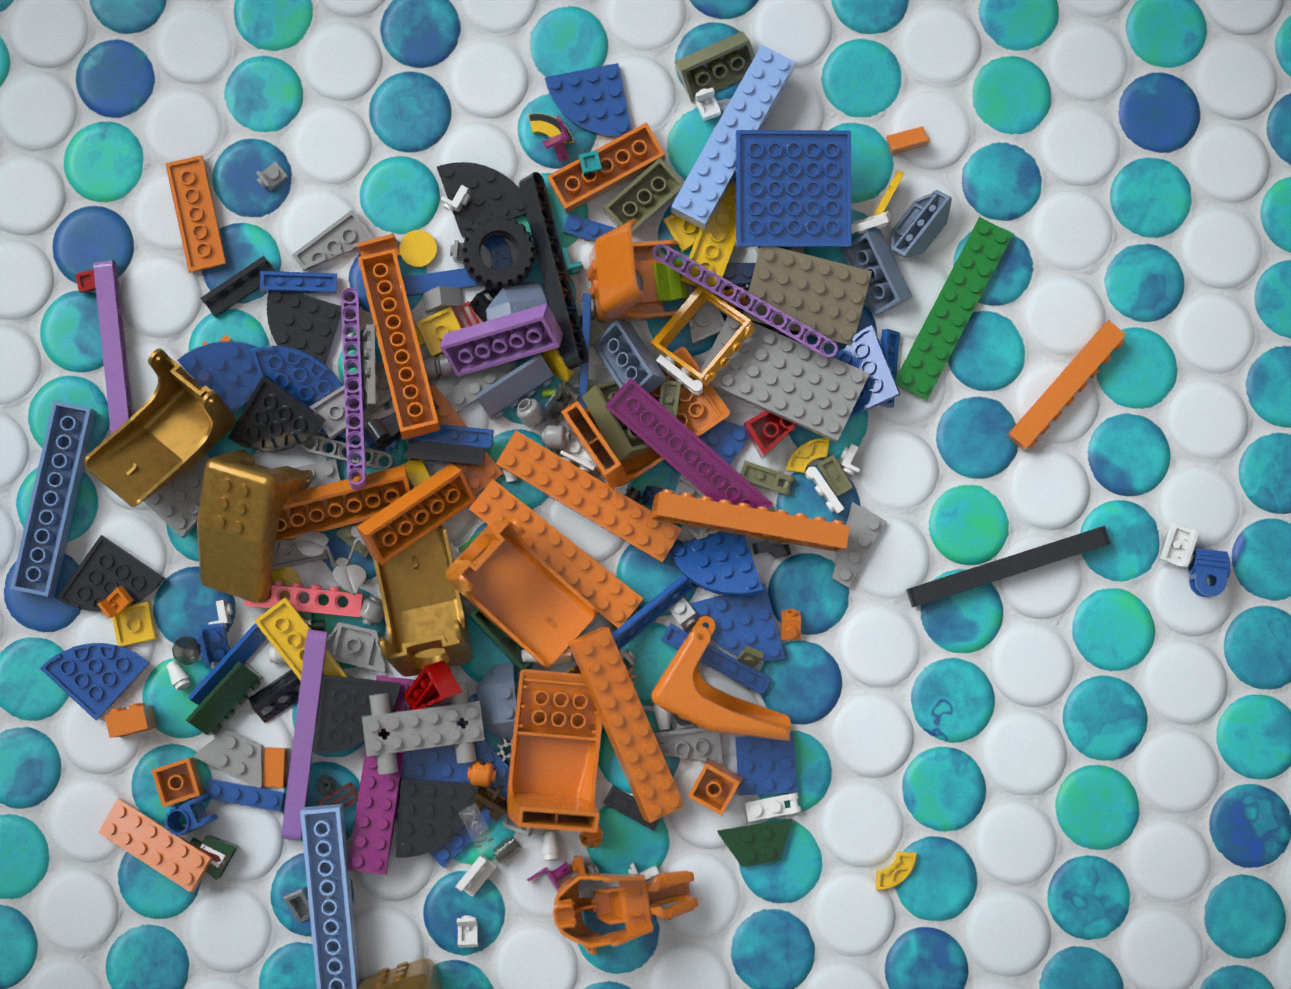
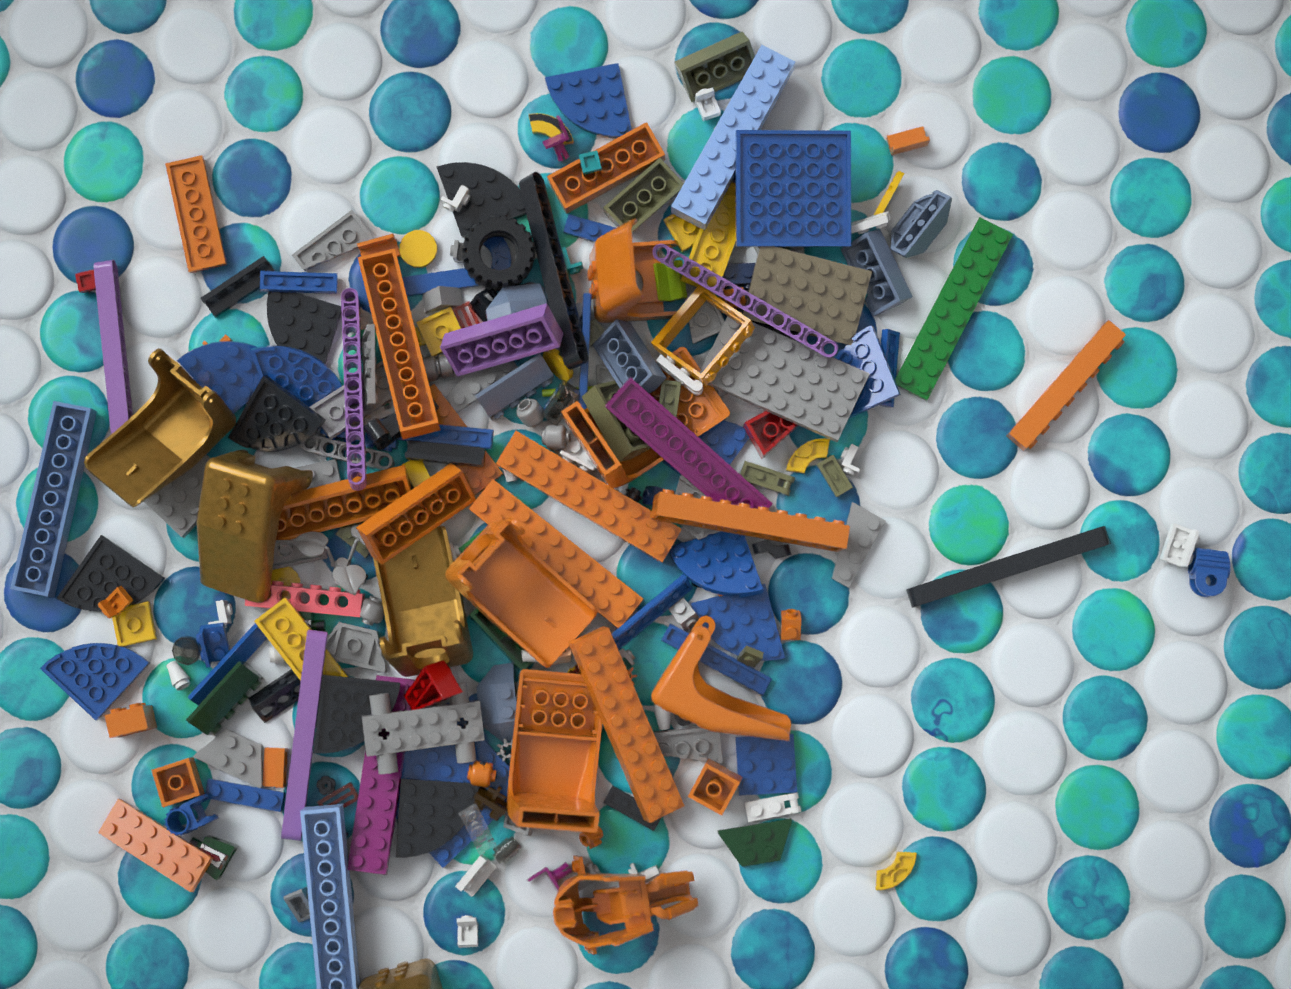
light grey bracket [256,162,288,191] -> none
white cone [541,832,560,861] -> none
white plate [805,467,844,515] -> none

